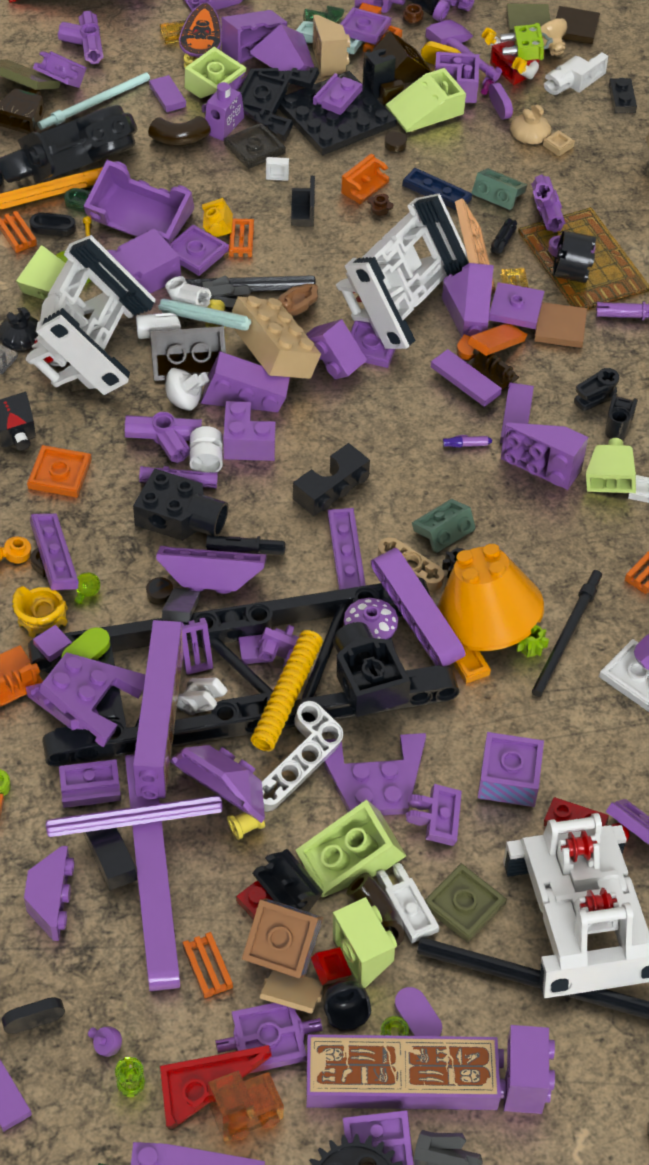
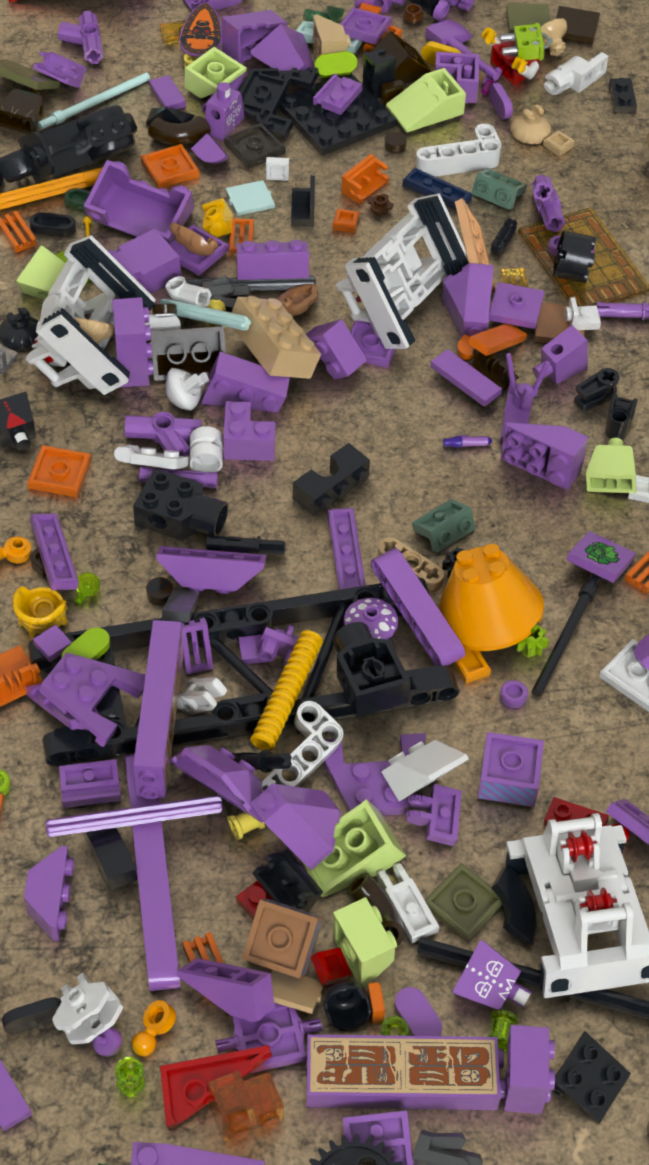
none -> white hinge [52,973,124,1044]
none -> tan hair [73,317,115,345]
none -> medium lavender brick [112,297,153,387]
none -> white hinge [113,444,188,470]
none -> light orange plate [131,1000,176,1057]
none -> orange tile [141,144,200,189]
none -> black slope [146,108,194,126]
none -> dark brown tile [152,304,177,314]
none -> medium nougat arm [169,222,218,256]
none -> medium lavender slope [177,958,275,1022]
none -> medium lavender brick [191,133,230,164]
none -> light aqua piece [226,180,275,216]
none -> black axle [232,749,292,773]
none -> medium lavender slope [237,240,309,280]
none -> medium lavender slope [250,783,341,870]
none -> lime tile [314,51,357,78]
none -> orange tile [333,209,360,233]
none -> orange tile [367,982,385,1025]
none -> white slope [381,740,469,802]
none -> white beam [415,124,501,177]
none -> medium lavender torso [453,940,532,1010]
none -> clear neon green bush [487,1010,519,1051]
none -> black tile [491,864,536,947]
none -> medium lavender tile [500,680,528,709]
none -> medium lavender plant [506,353,549,410]
none -> medium lavender torso [532,325,588,384]
none -> black hinge [552,1031,631,1123]
none -> white bracket [564,297,601,330]
none -> medium lavender tile [566,531,636,583]

